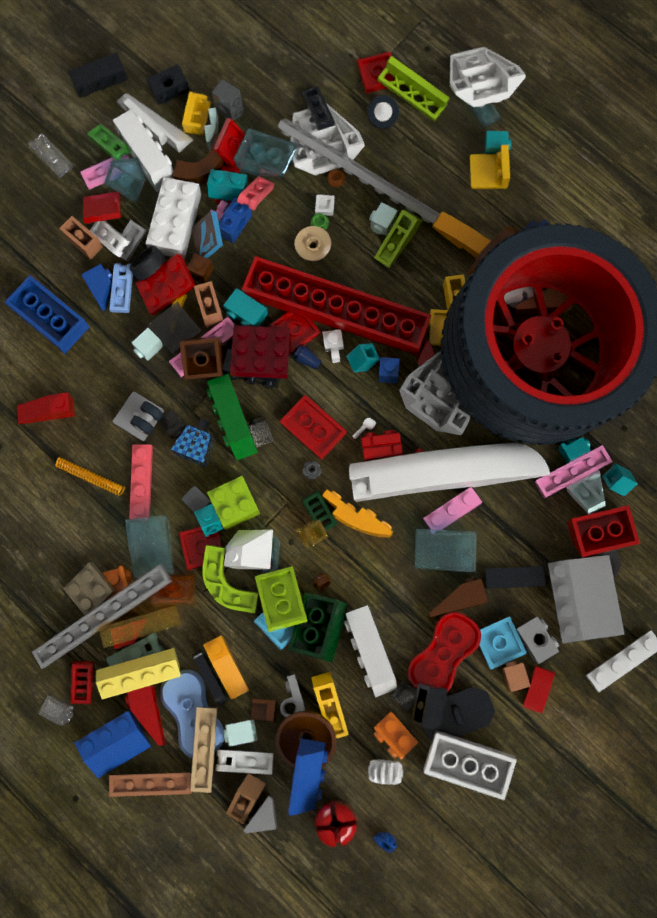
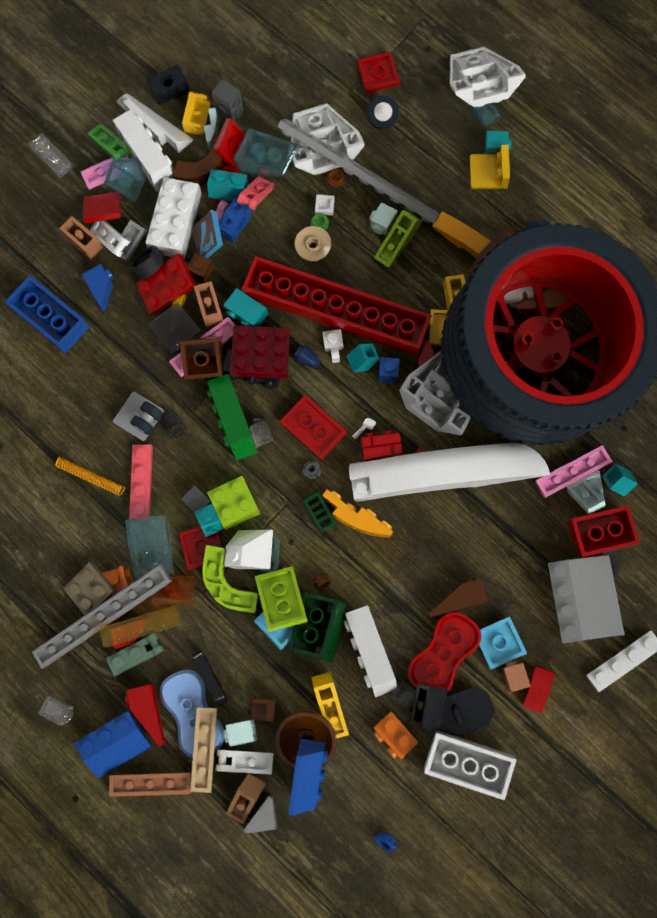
red slope [17,392,75,425] -> none
black brick [68,53,128,98] -> none
red slope [71,661,95,704] -> none
light yellow brick [96,648,181,699] -> none
light blue plate [109,263,133,313] -> none
light aqua brick [132,328,164,361] -> none
torso [171,419,214,467] -> none
light orange slope [203,636,249,700] -> none
red tile [269,312,321,354] -> none
light grey plate [280,674,306,717] -> none
clear yellow brick [296,520,329,547] -> none
black tile [301,86,335,131] -> none
red cylinder [315,800,357,847] -> none
white gear [368,759,403,785] -> none
lime fence [377,56,450,122] -> none
clear light blue slope [415,529,477,572] -> none
bright pink plate [423,487,482,535] -> none
black tile [485,566,546,589] -> none
light grey brick [516,616,559,665] -> none
teal brick [557,437,591,464] -> none

